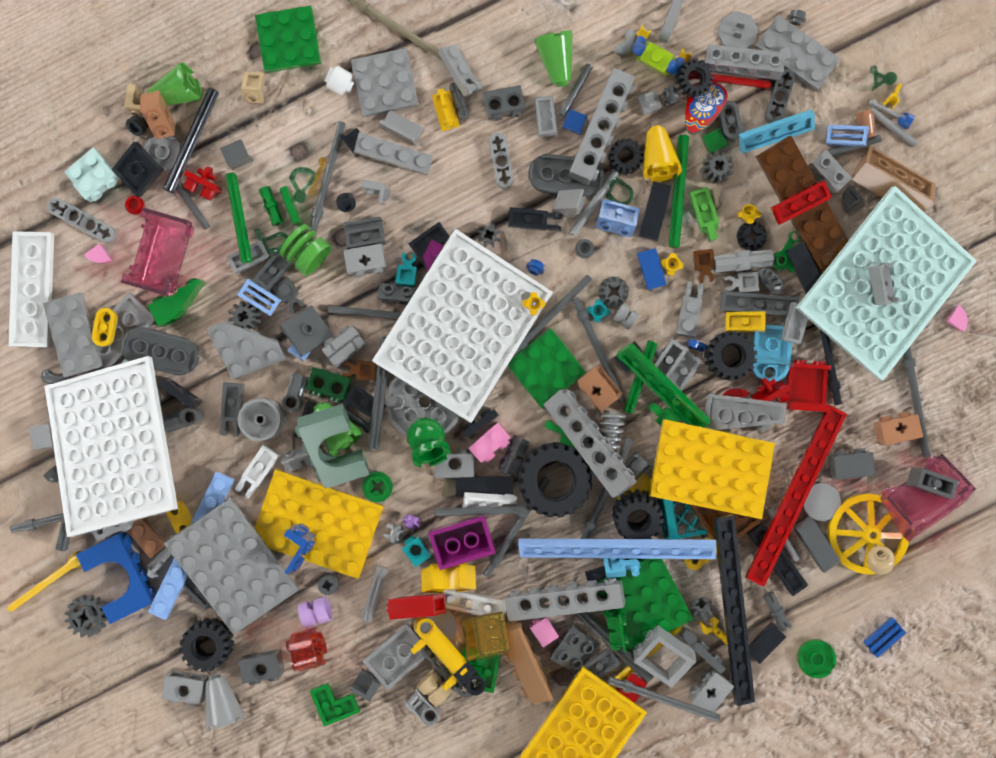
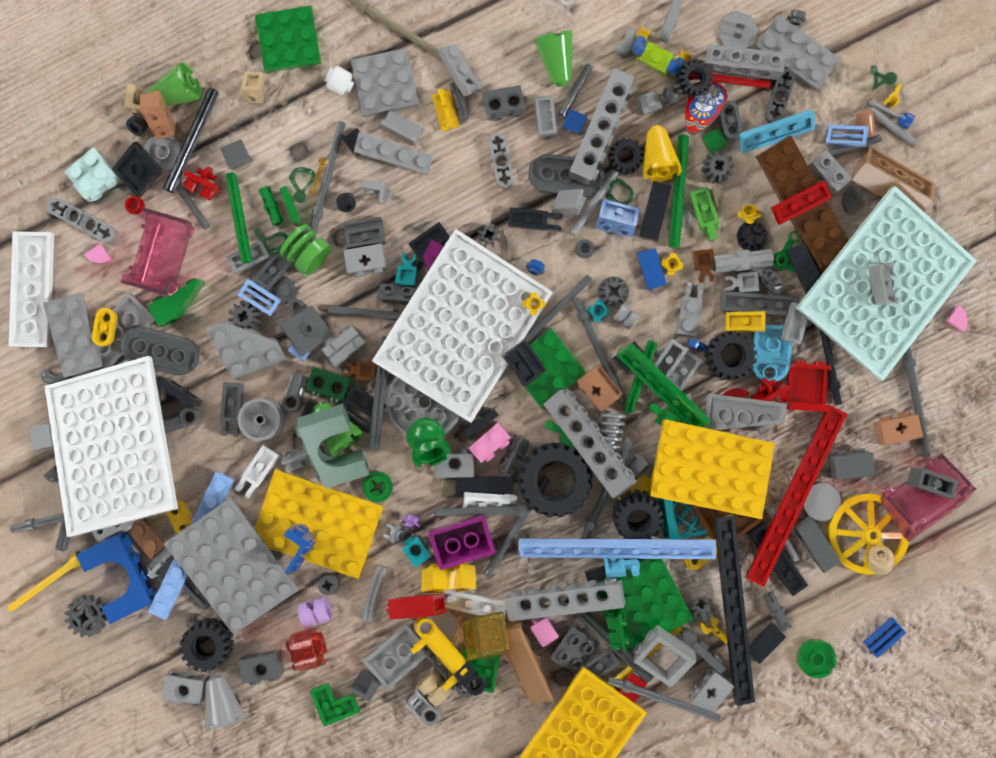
none -> black plate [501,339,547,387]

